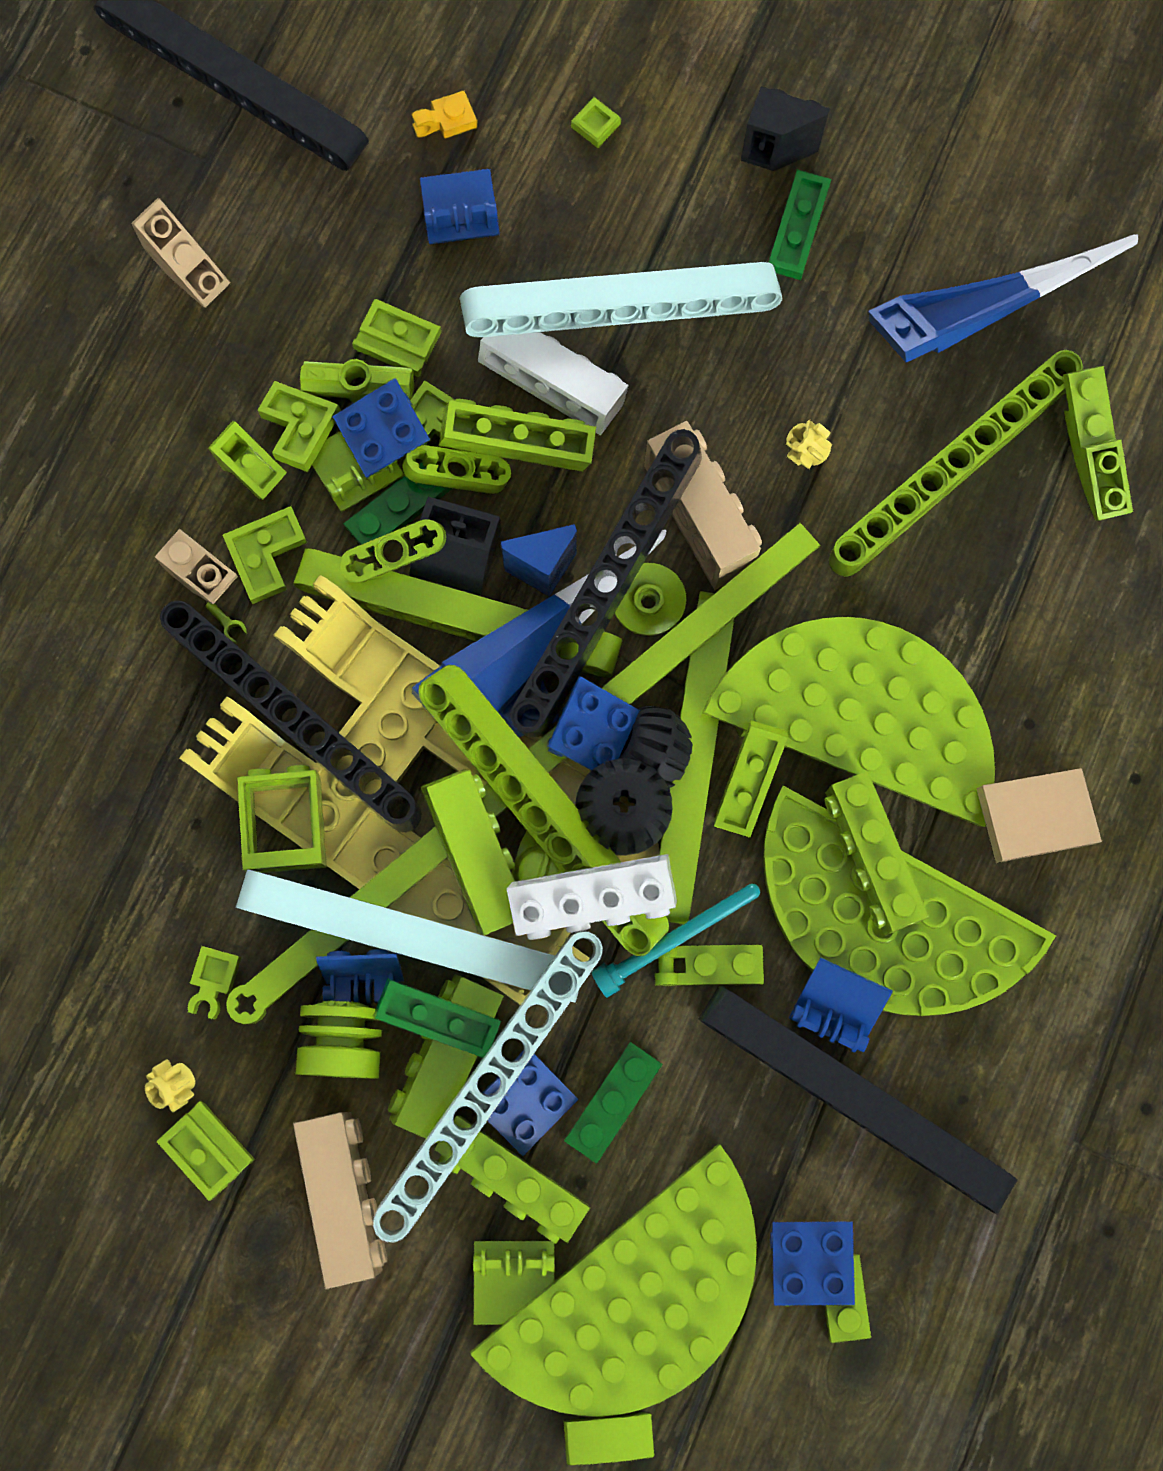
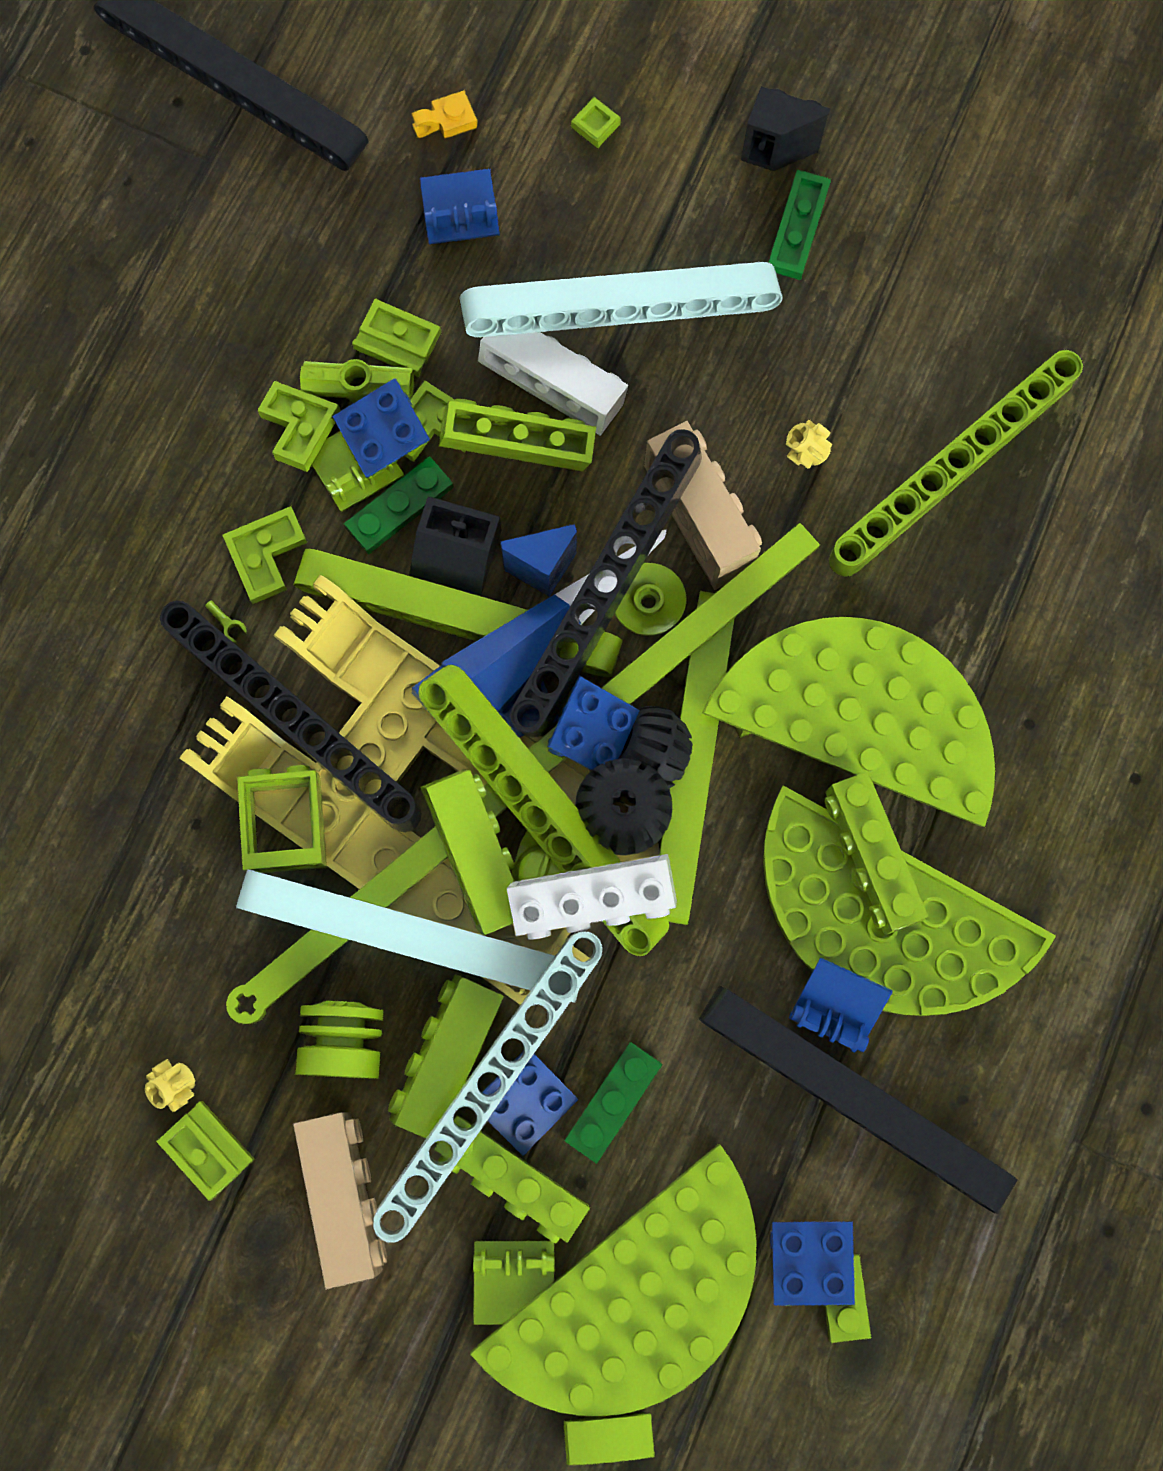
tan slope [131,198,230,307] -> none
tan slope [155,529,238,604] -> none
lime plate [188,946,242,1020] -> none
lime slope [208,421,287,500] -> none
blue hinge [316,949,404,1004] -> none
lime beam [340,519,446,582] -> none
green plate [373,978,501,1058] -> none
lime beam [402,445,511,494] -> none
teal piece [591,884,760,998] -> none
lime plate [655,945,764,986] -> none
lime plate [714,720,788,837] -> none
blue plate [868,235,1138,363] -> none
tan tile [976,768,1102,863] -> none
lime slope [1063,366,1133,521] -> none

